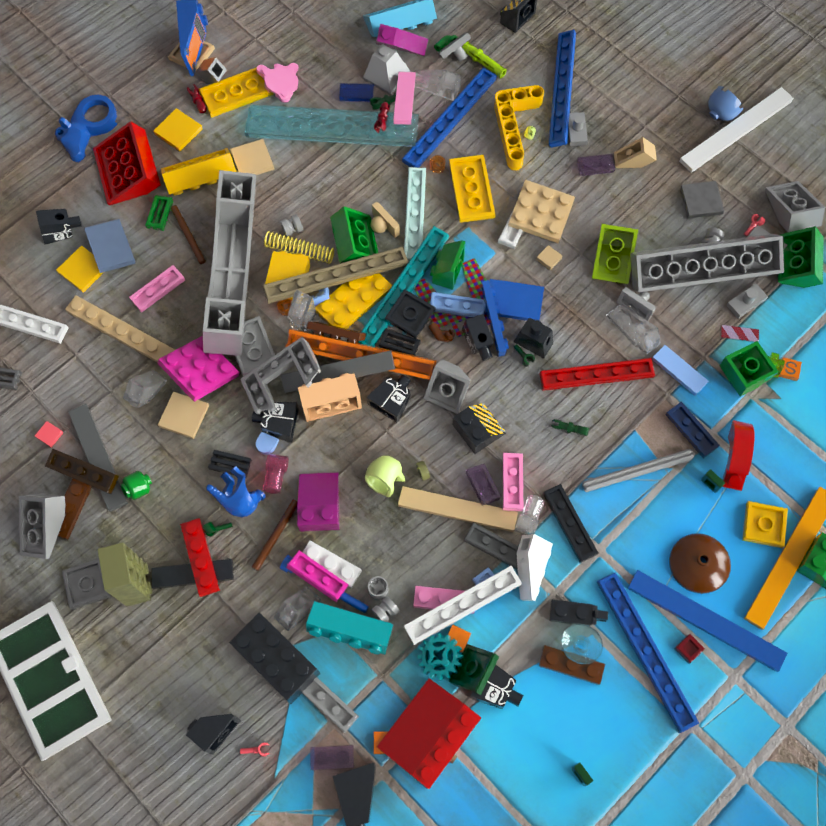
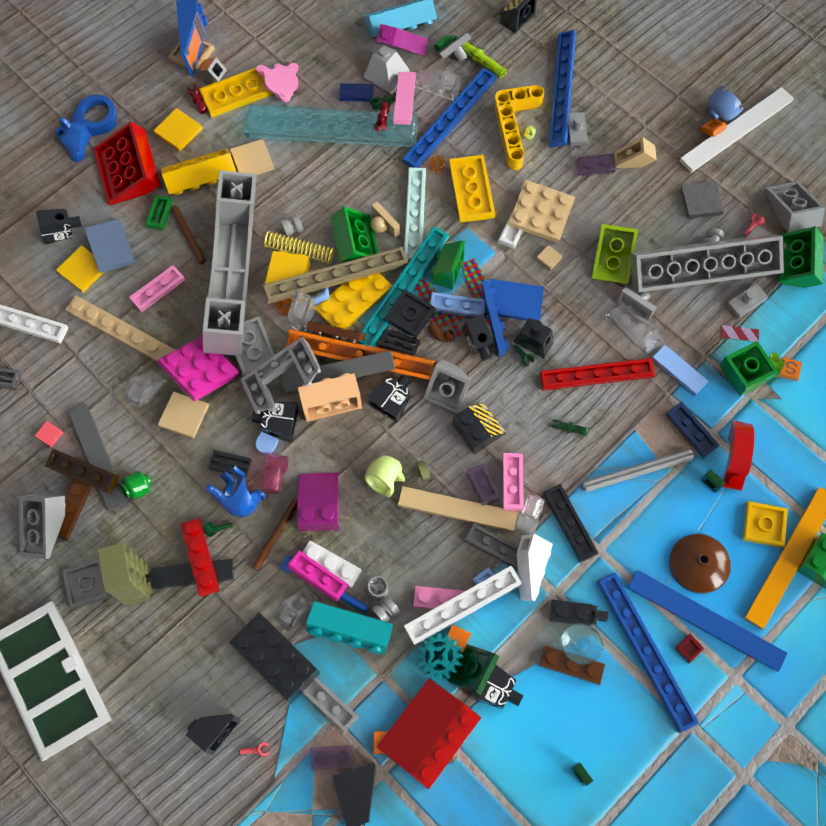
none -> orange tile [701,118,727,137]

